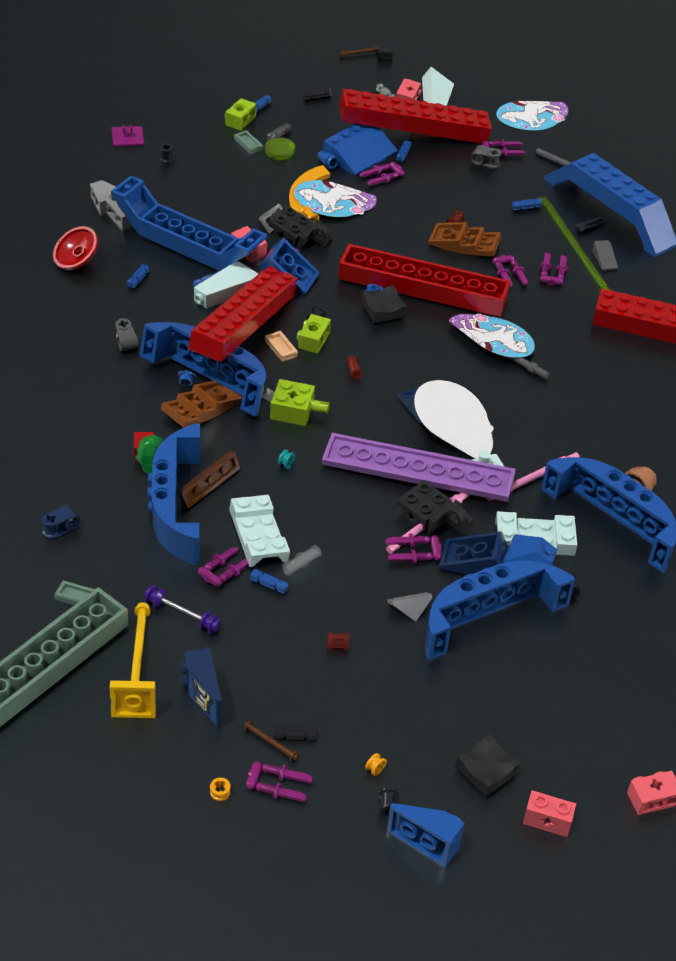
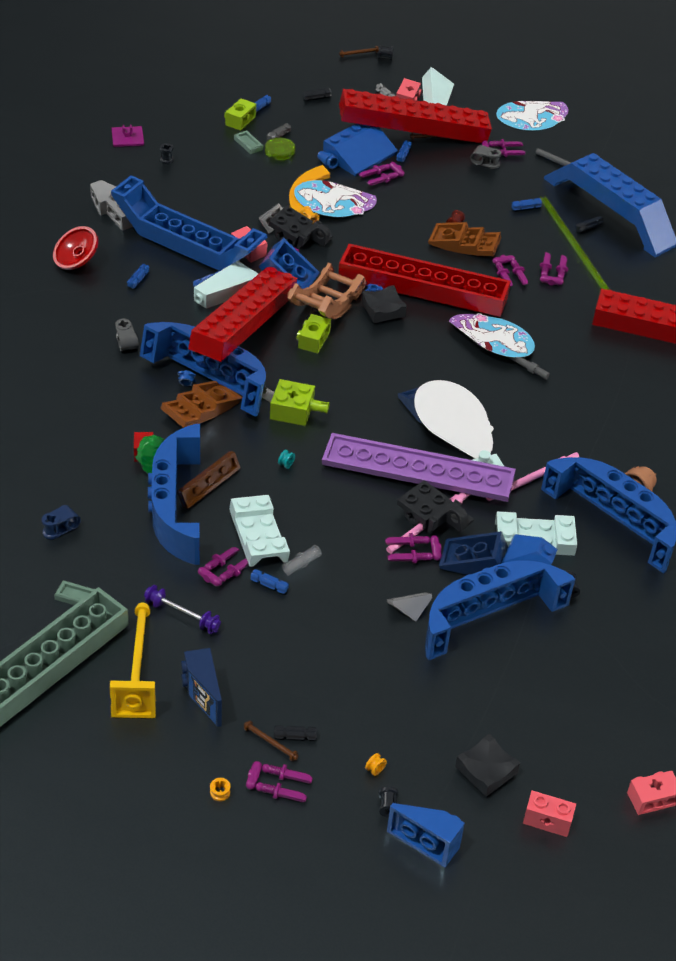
light nougat tile [265,331,298,362] -> none
clear red bush [327,631,349,651] -> none
clear red pin [345,356,362,378] -> none
dark grey slope [592,240,618,271] -> none
none -> nougat fence [288,263,367,319]

